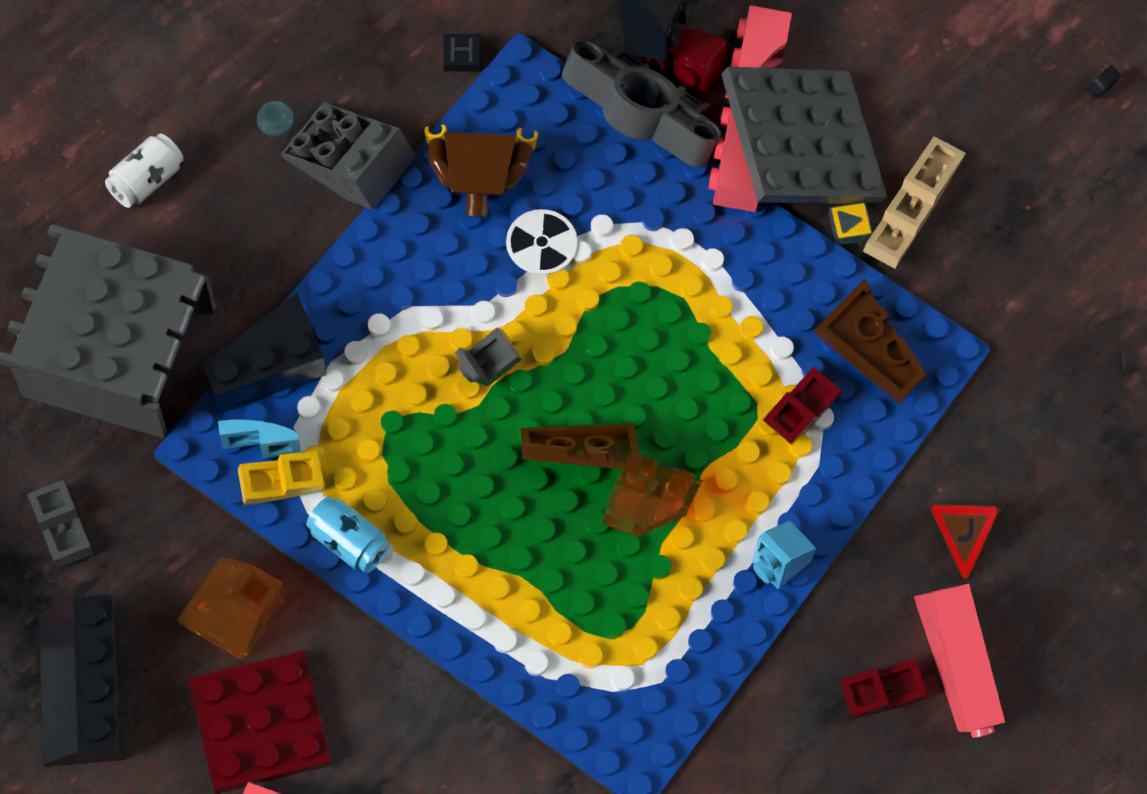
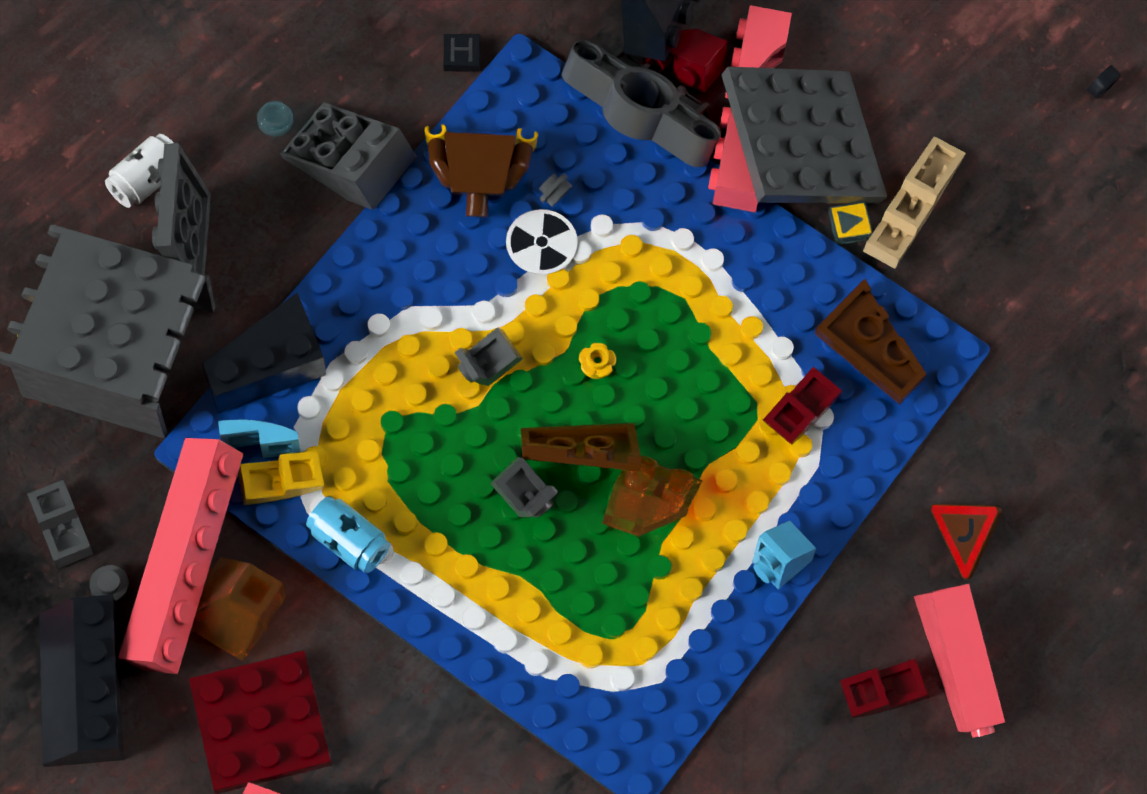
none -> dark grey plate [89,565,129,602]
none -> coral brick [118,438,243,674]
none -> dark grey plate [152,143,211,274]
none -> dark grey bracket [490,457,558,518]
none -> dark grey plate [539,173,572,207]
none -> yellow plate [579,343,616,379]

